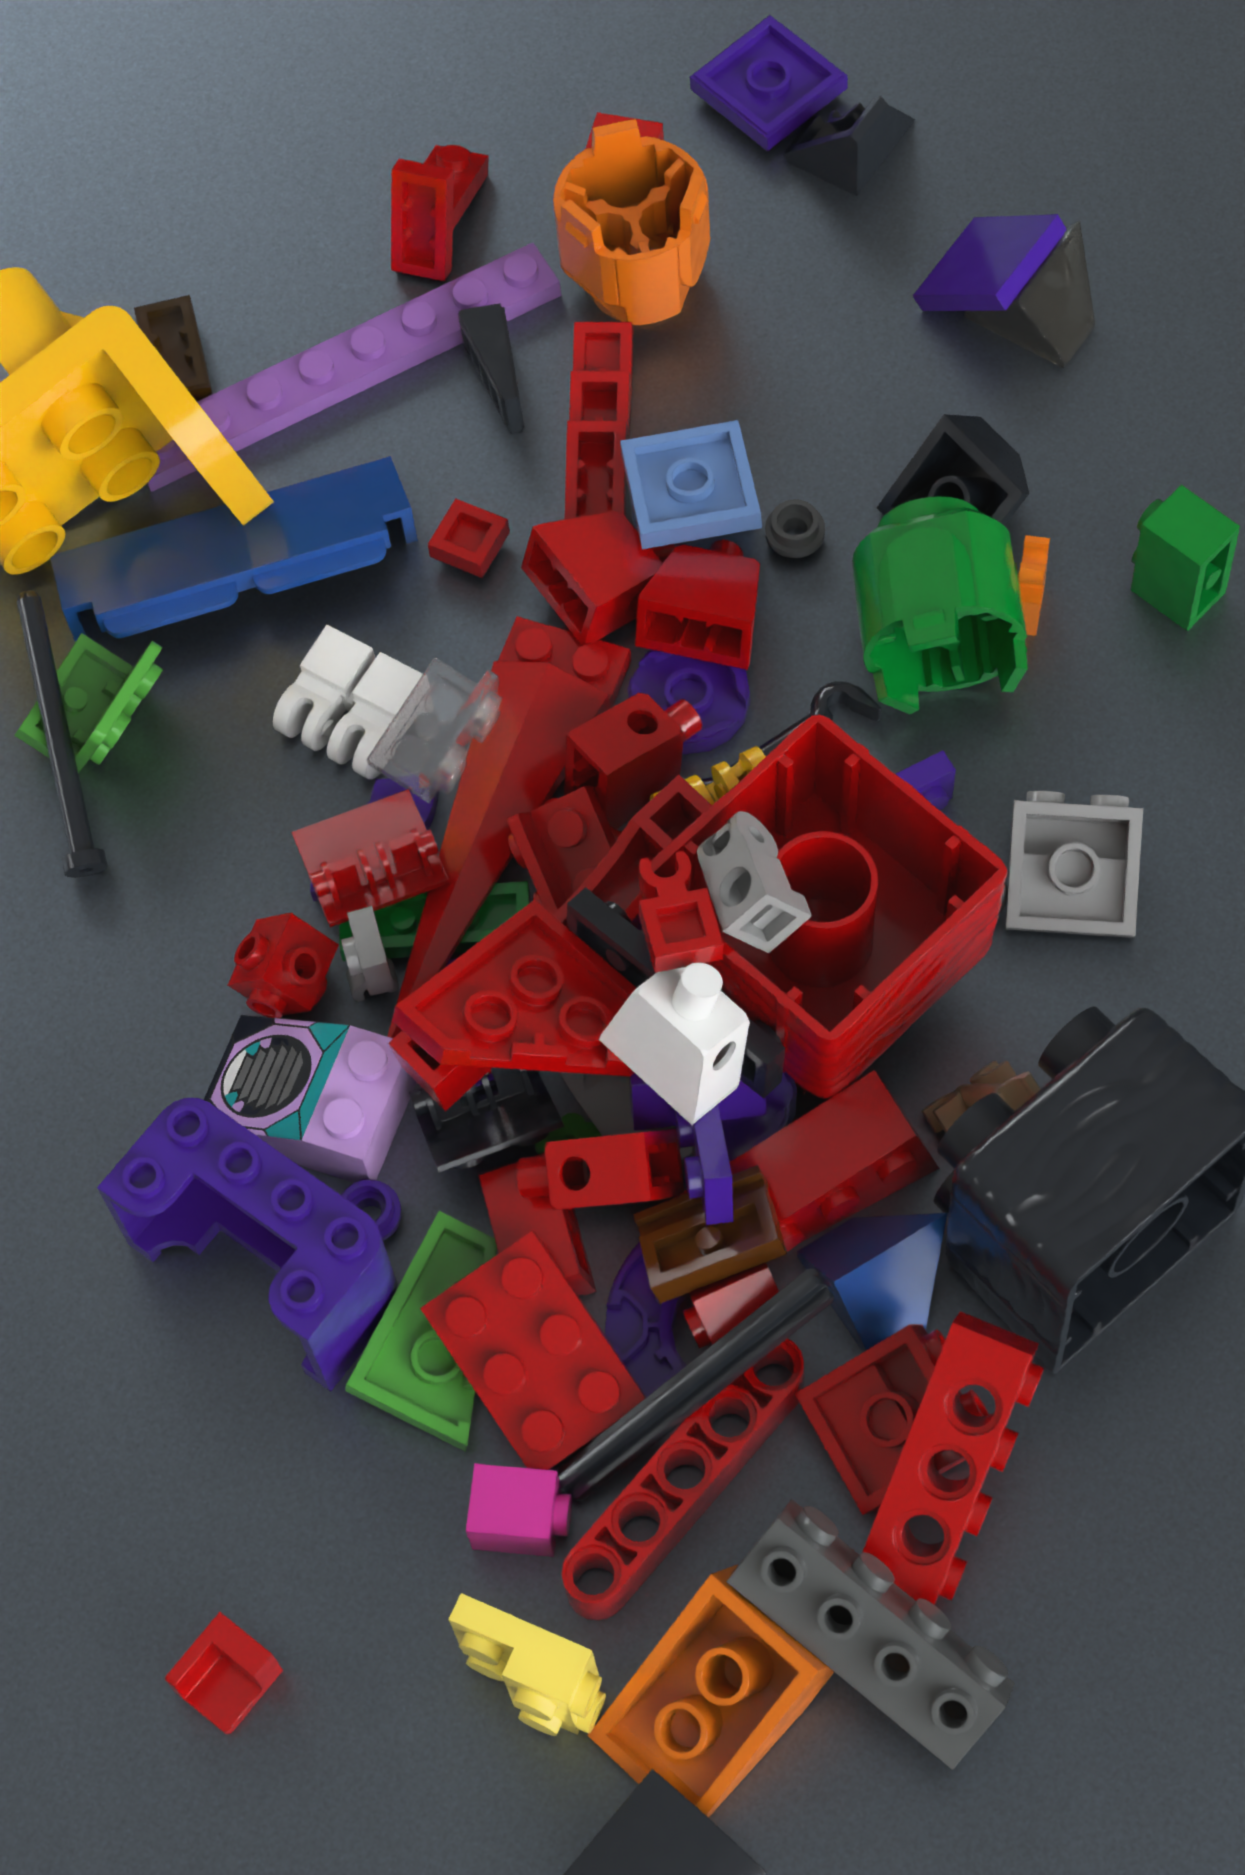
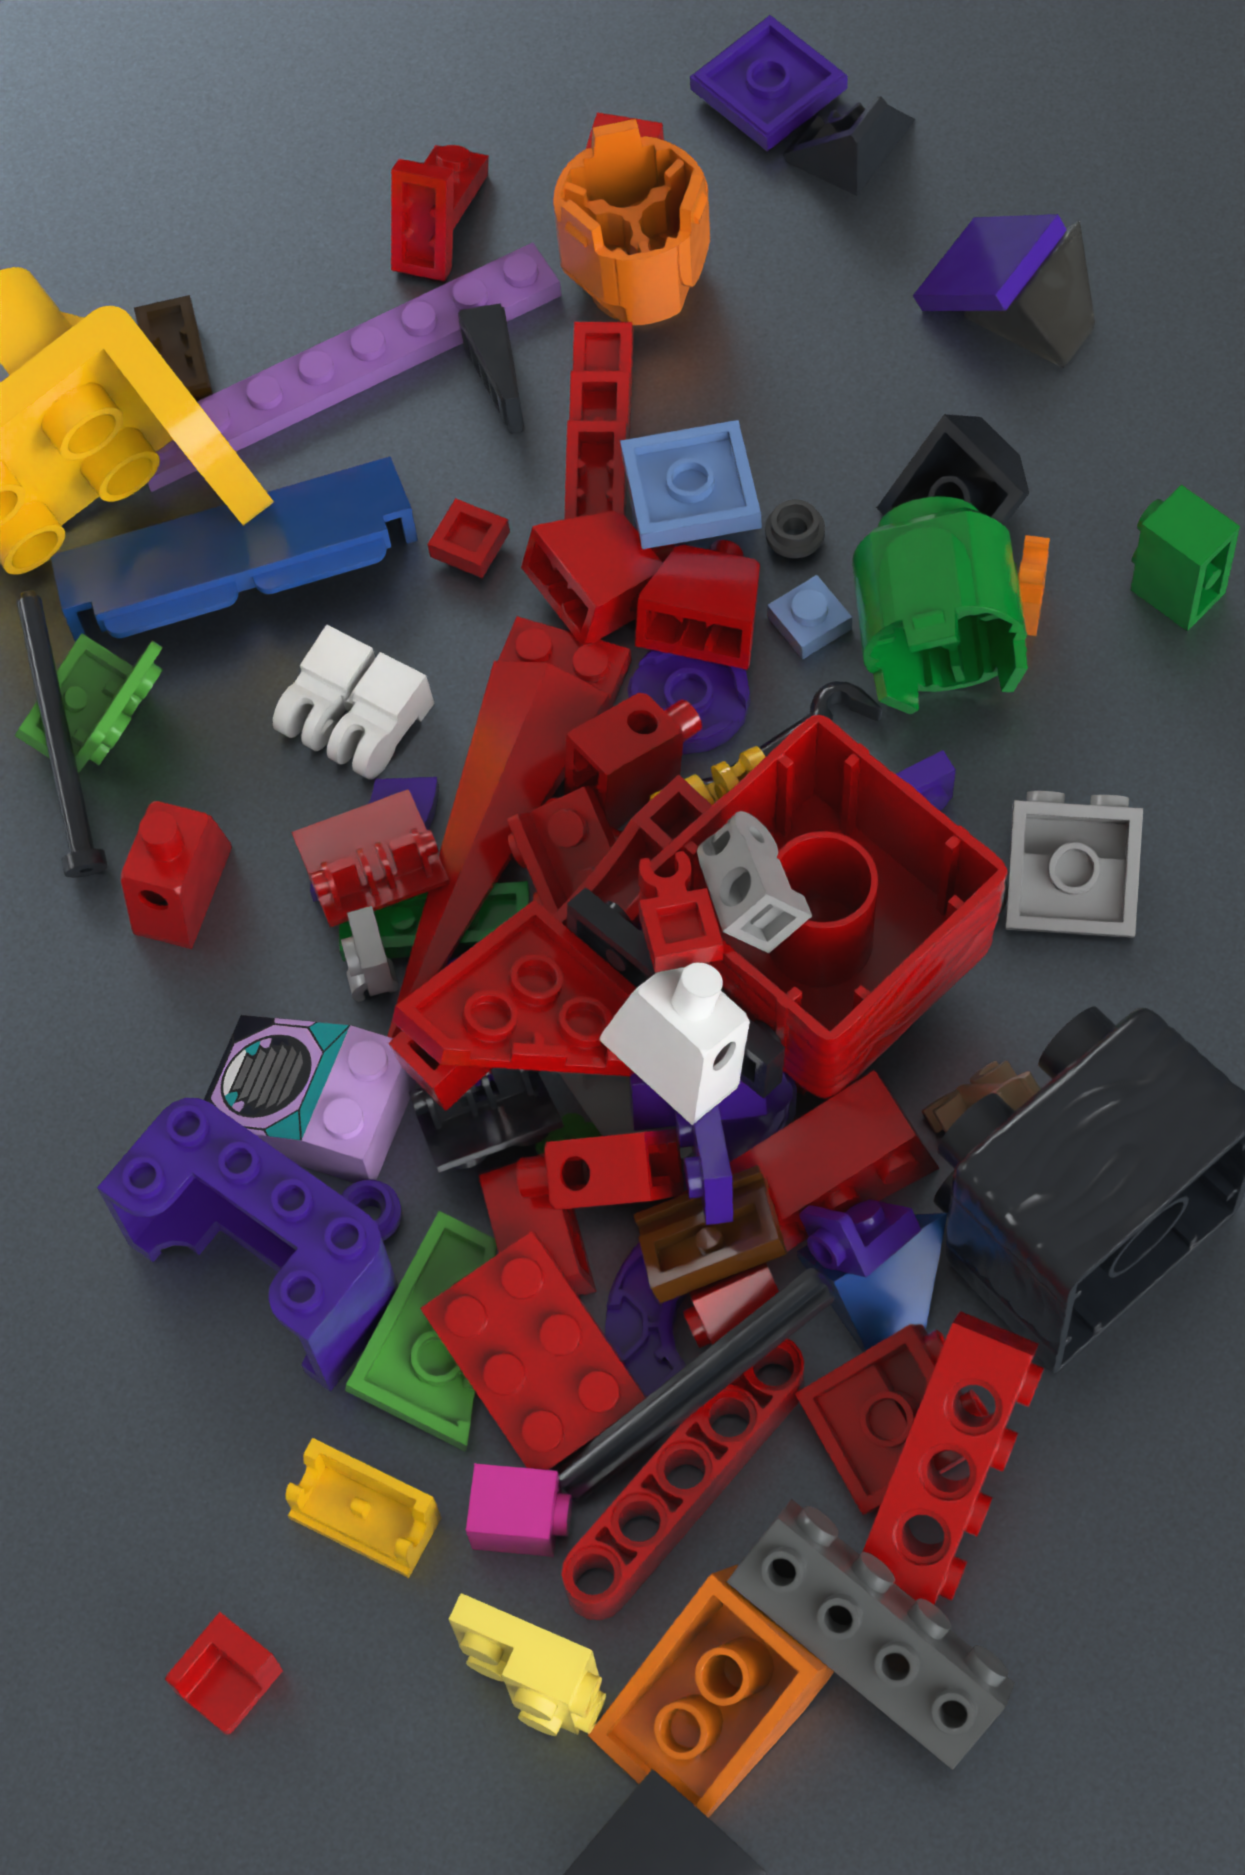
red brick [227,912,339,1019] -> none
clear bracket [366,657,503,804] -> none
none -> red torso [121,801,232,949]
none -> yellow hinge [285,1438,441,1578]
none -> light blue plate [767,575,852,660]
none -> dark purple bracket [799,1199,922,1278]

